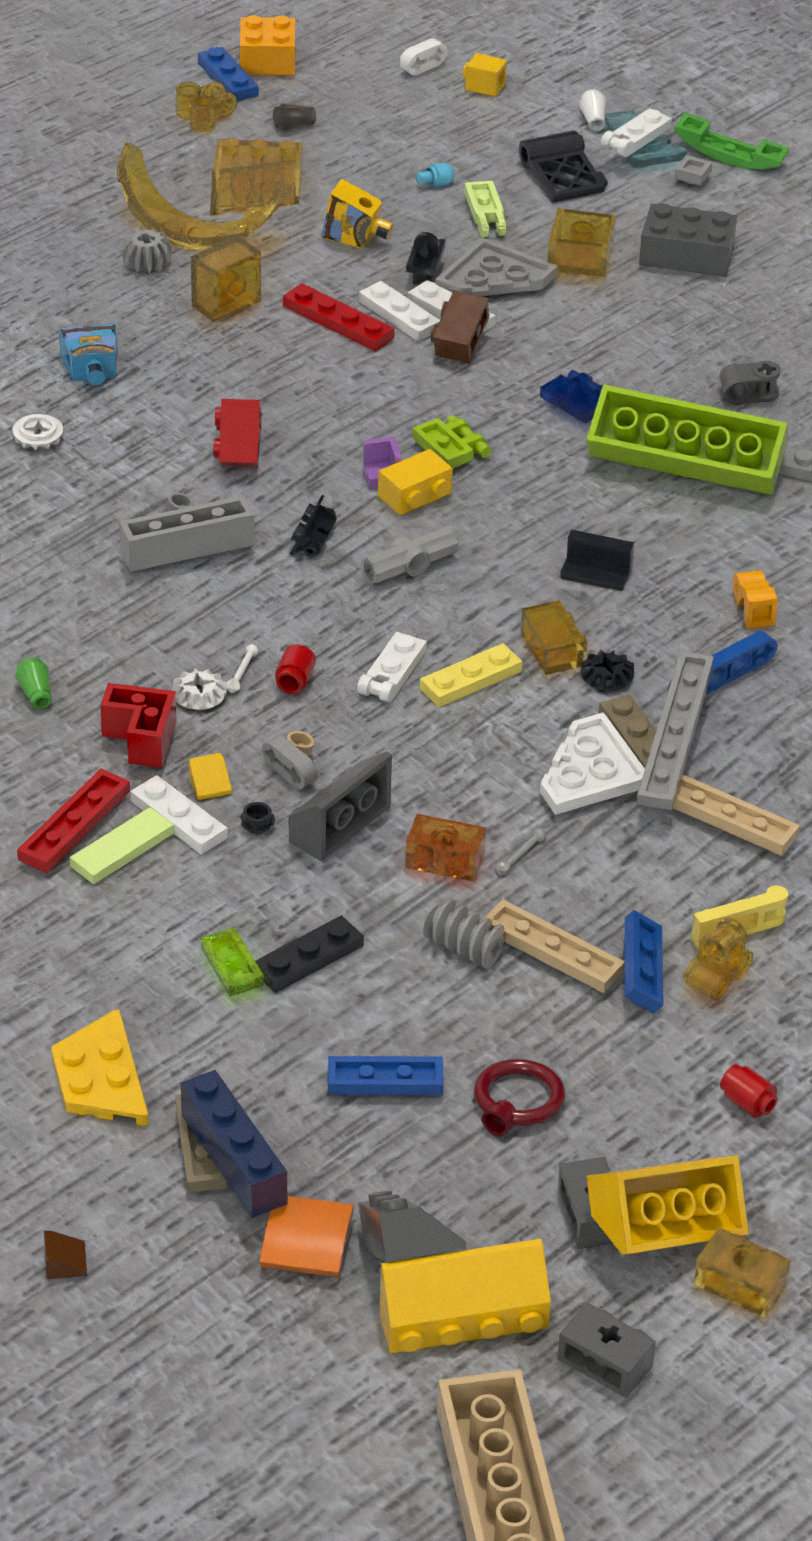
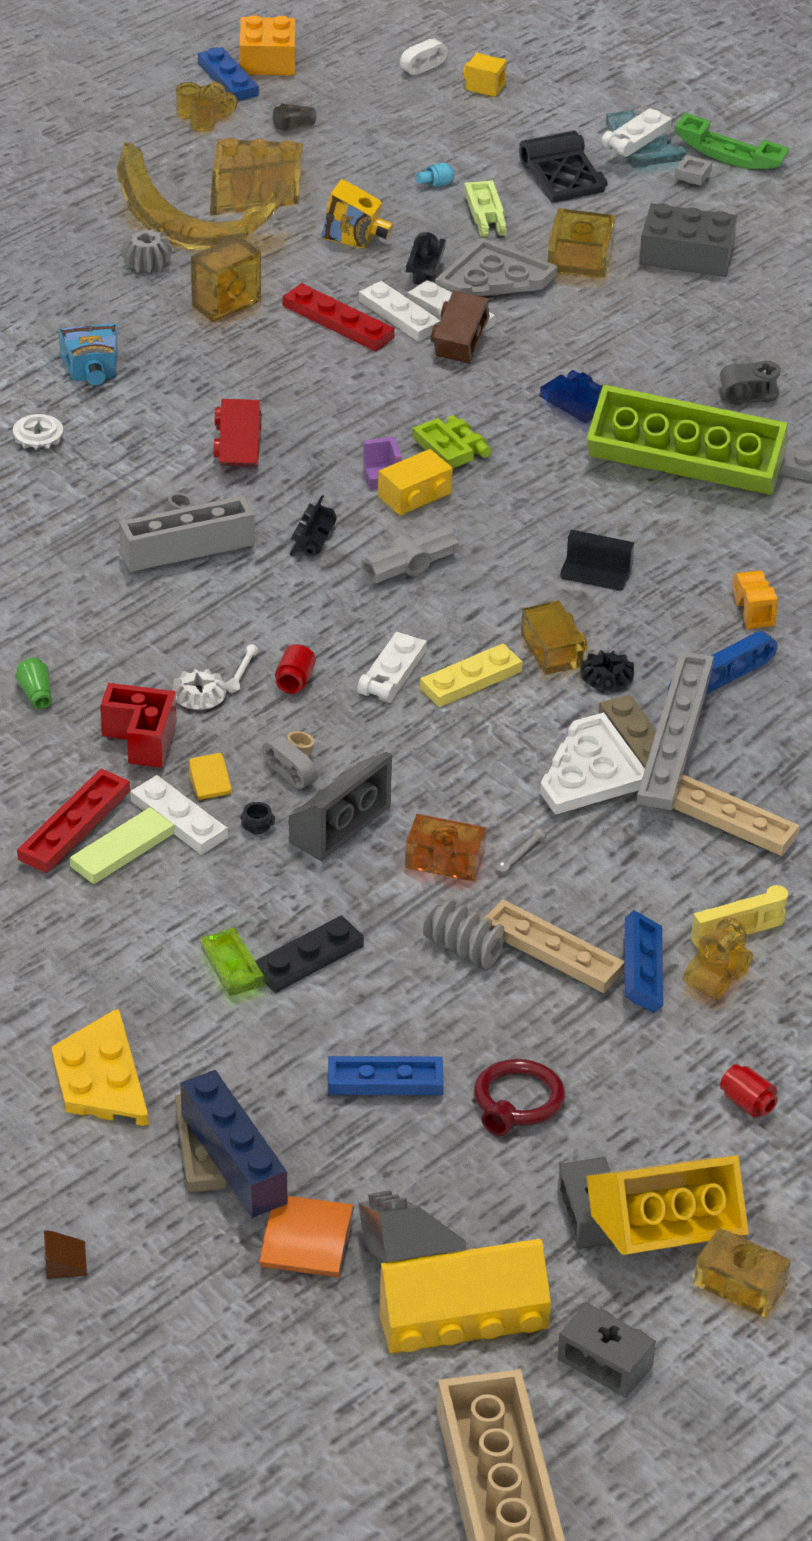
white cone [579,90,606,131] -> none

